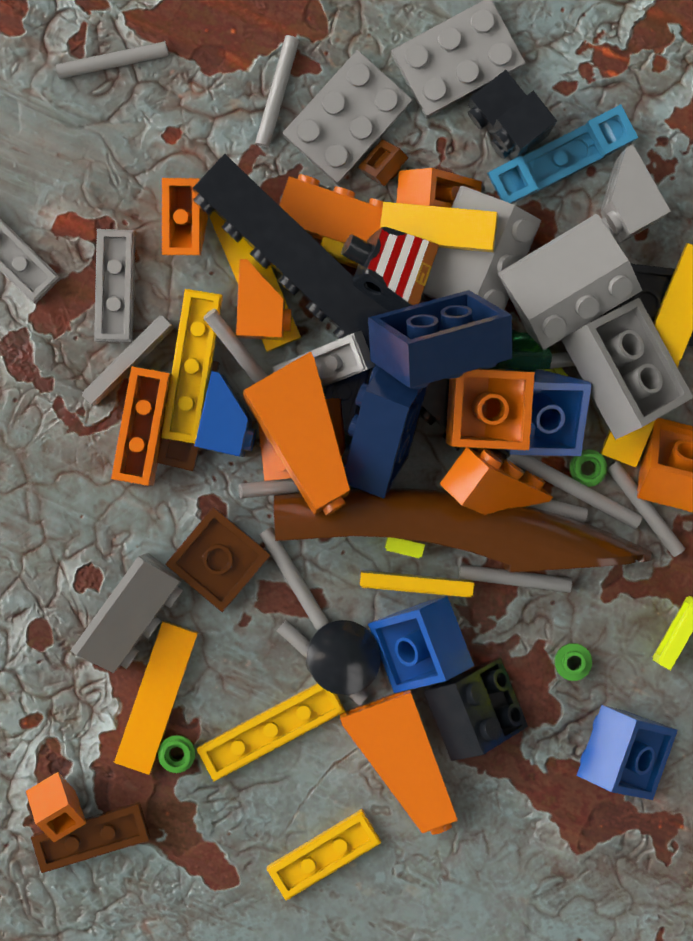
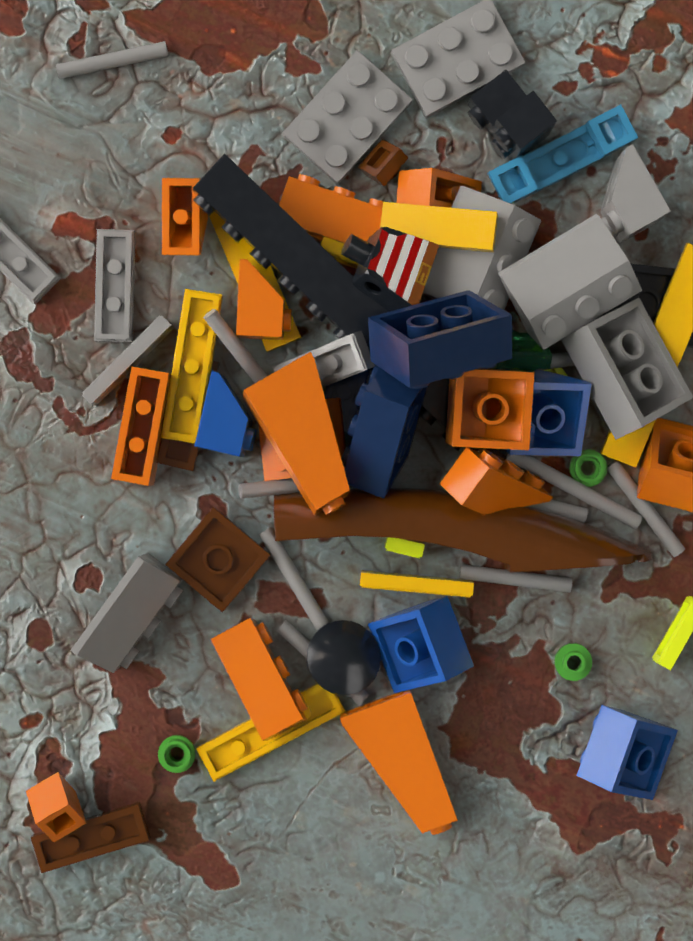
light orange tile [114,621,199,775] -> none
light grey piece [255,35,300,148] -> none
yellow tile [266,809,381,901] -> none
black slope [424,658,528,761] -> none
none -> orange brick [211,618,308,741]

